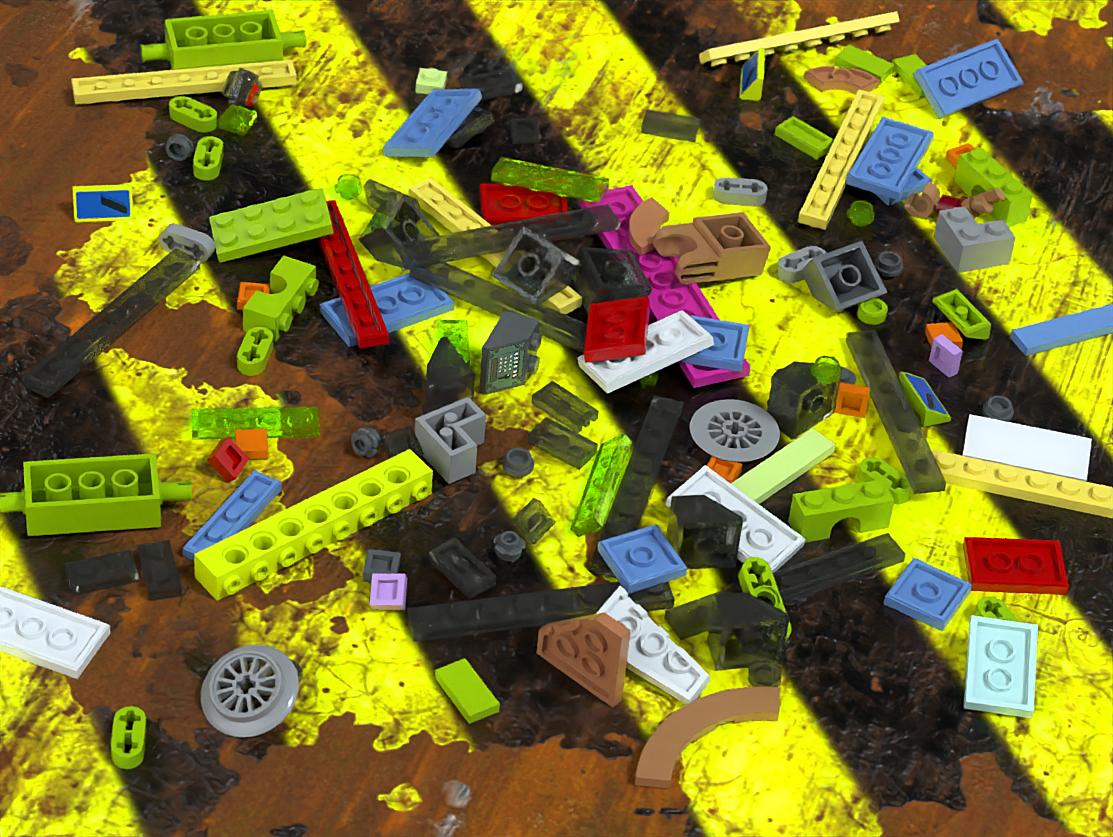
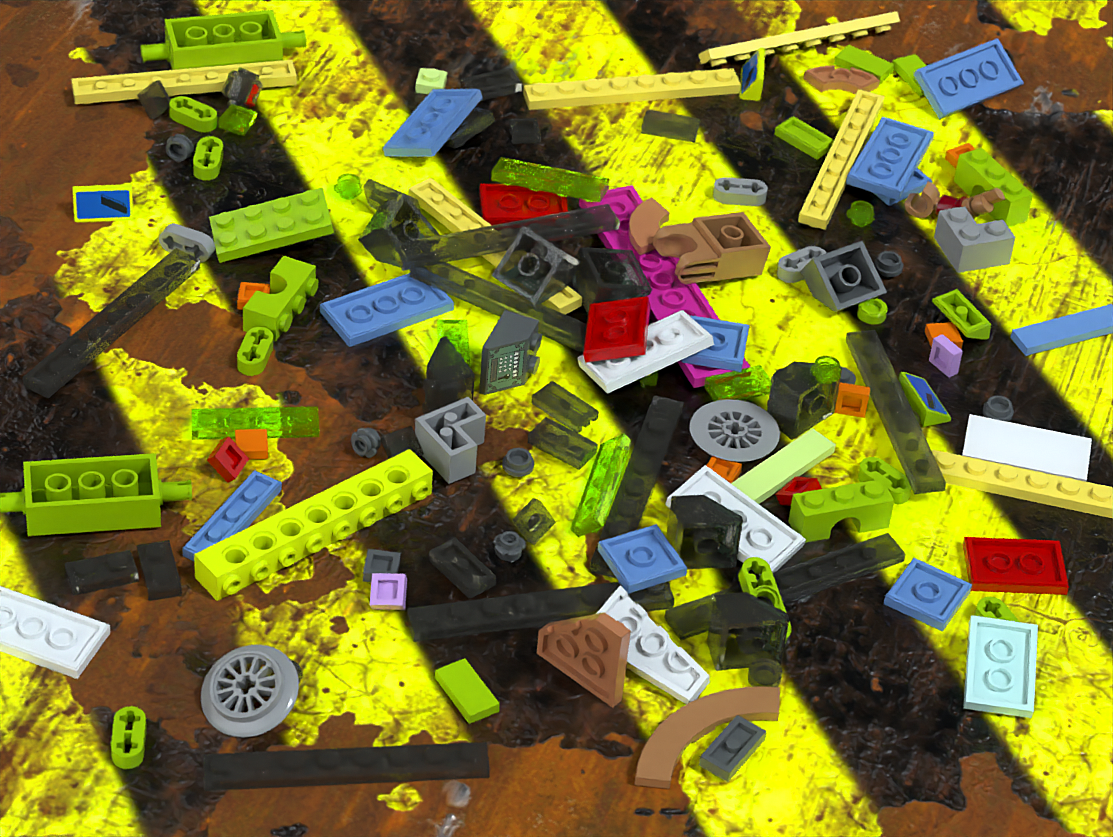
red tile [317,200,389,348] -> none
none -> clear smoke tile [137,80,171,119]
none -> clear smoke plate [203,742,490,791]
none -> light yellow plate [523,68,741,110]
none -> dark grey plate [698,715,766,782]
none -> clear neon green plate [704,365,774,401]
none -> red plate [775,477,822,506]

